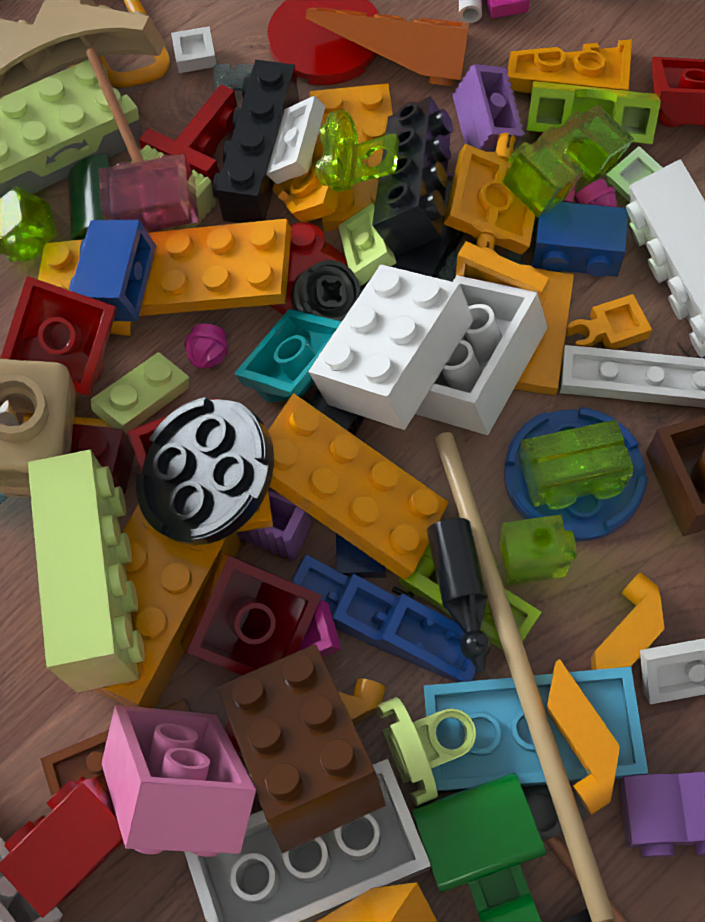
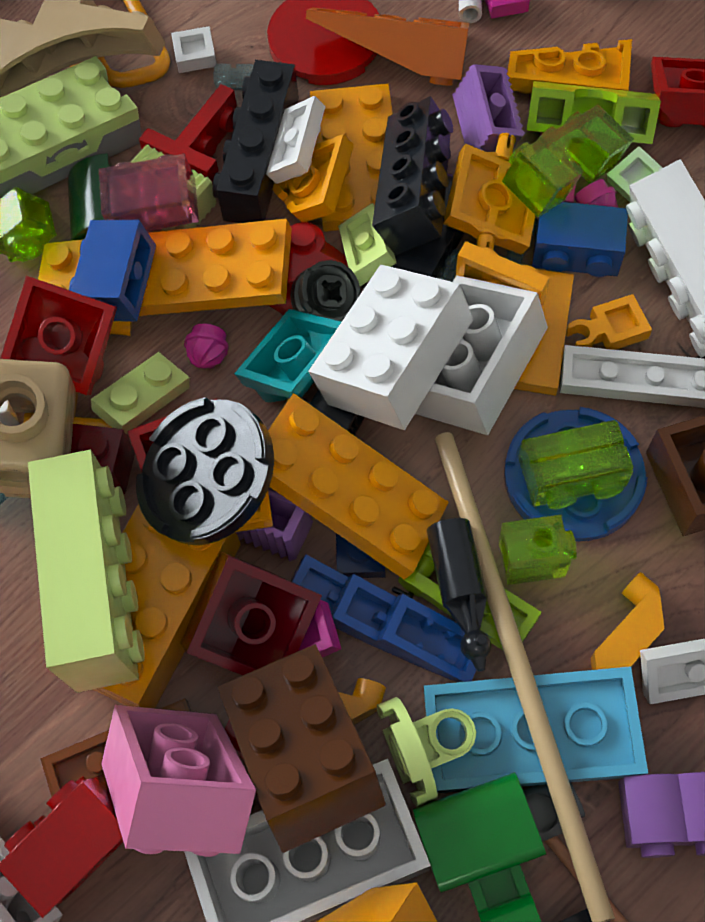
nougat axle [86,48,149,178] -> none
clear neon green bracket [316,109,399,192] -> none
light orange piece [546,659,620,815] -> none

